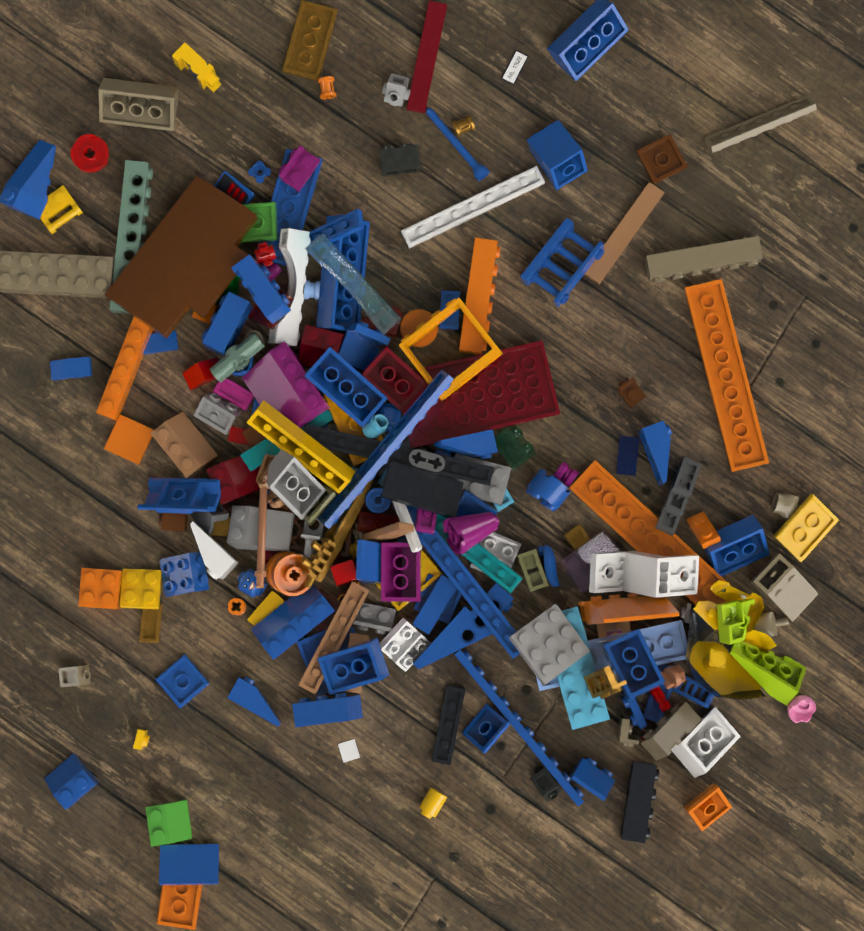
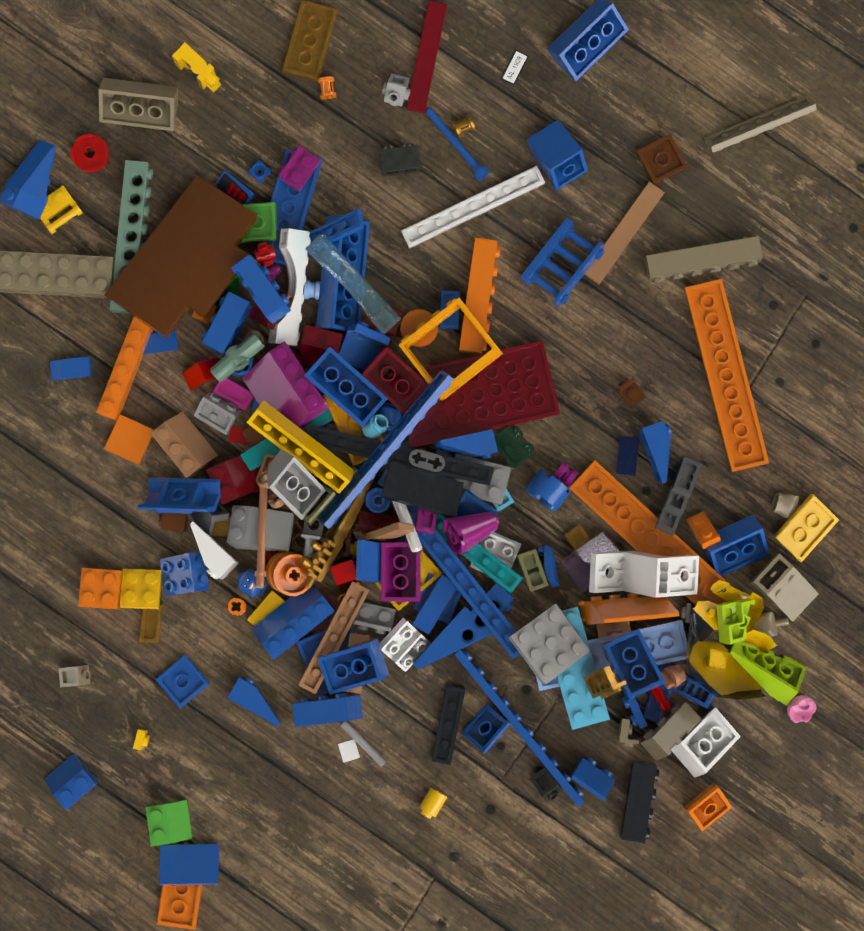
none -> light grey bar [341,721,386,767]

